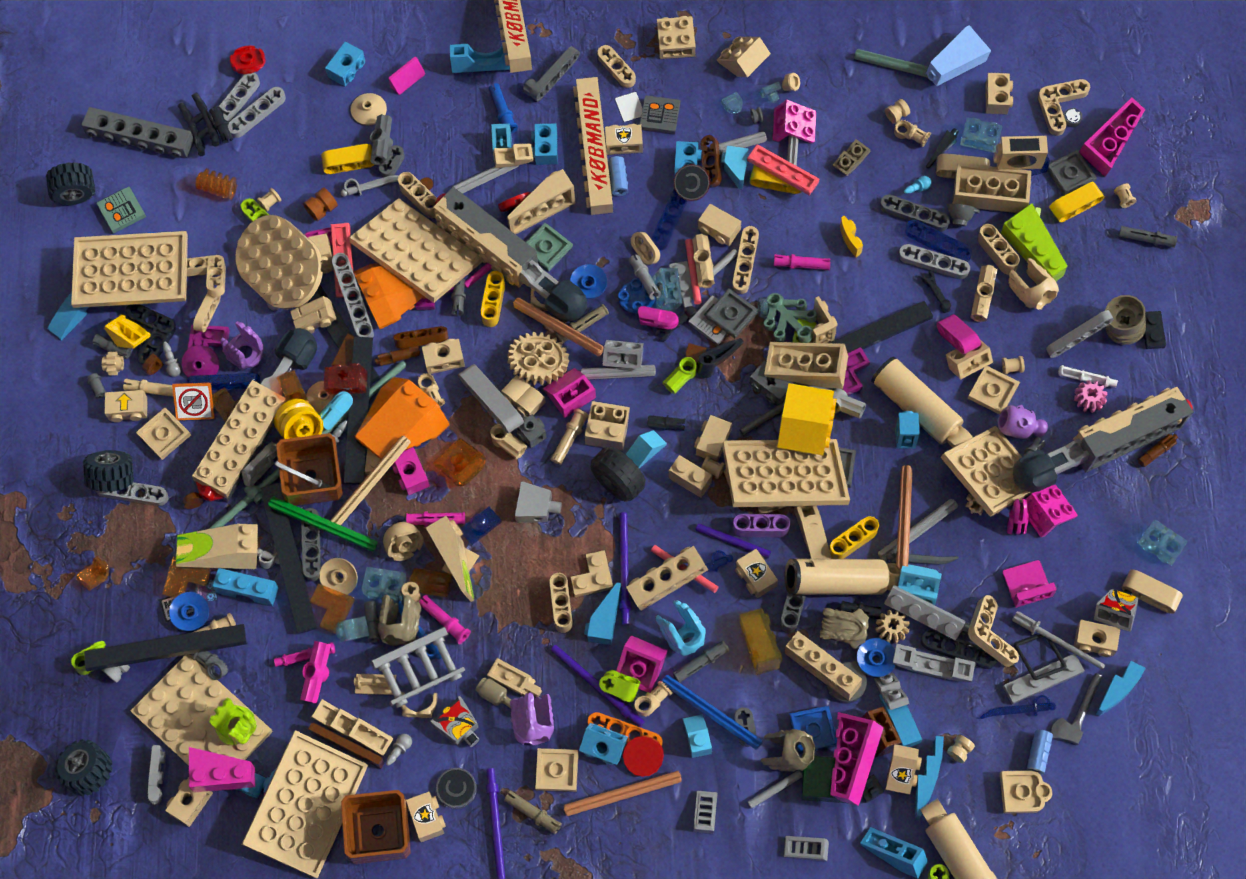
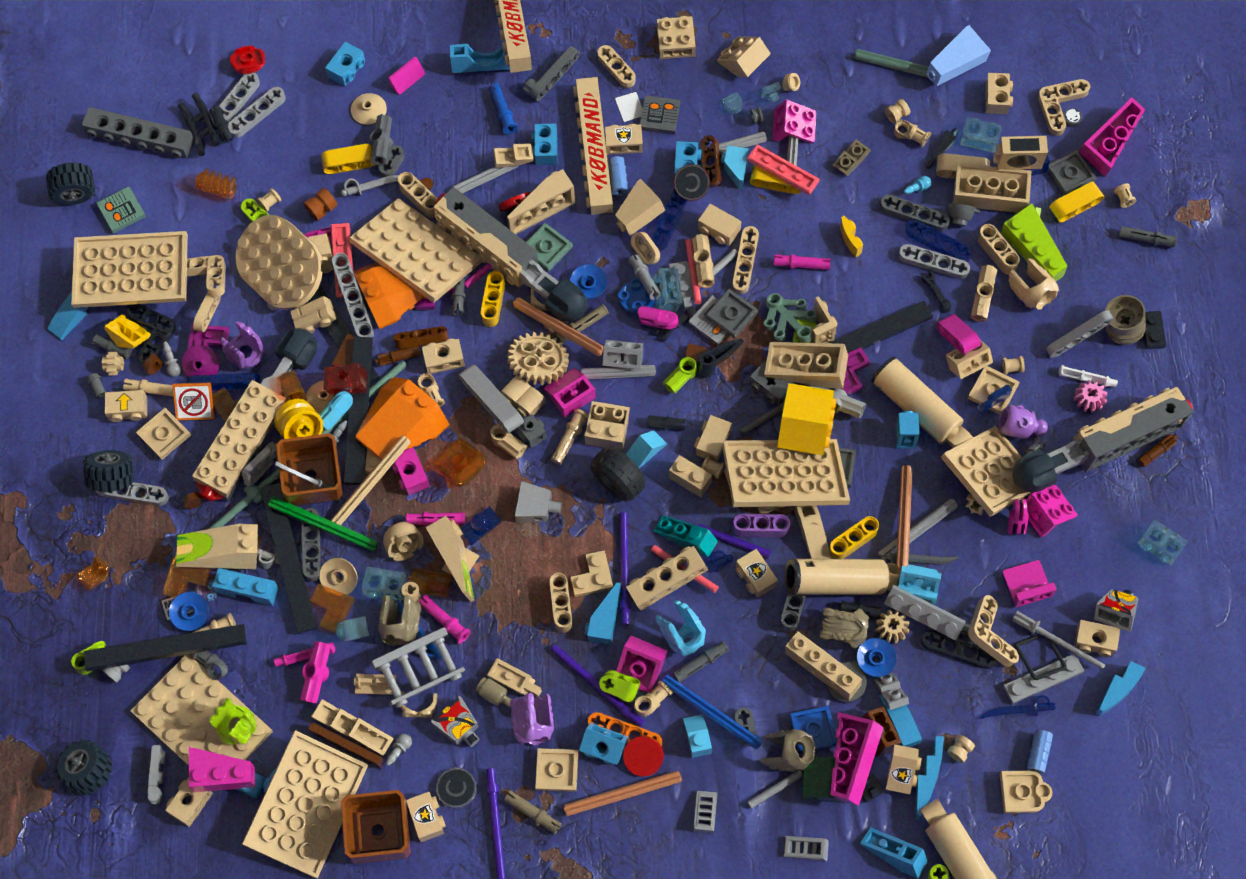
dark grey pin [363,601,381,642] -> none
medium azure slope [491,124,512,160] -> none
clear yellow wedge [739,608,783,675] -> none
clear light blue tile [757,298,768,317] -> none
light grey slope [892,644,975,682] -> none
flat silver piece [1051,673,1102,745] -> none
tan beam [1122,570,1183,614] -> none
none -> tan slope [615,179,665,236]
none -> teal slope [654,515,718,557]
none -> clear blue tile [976,385,1012,414]

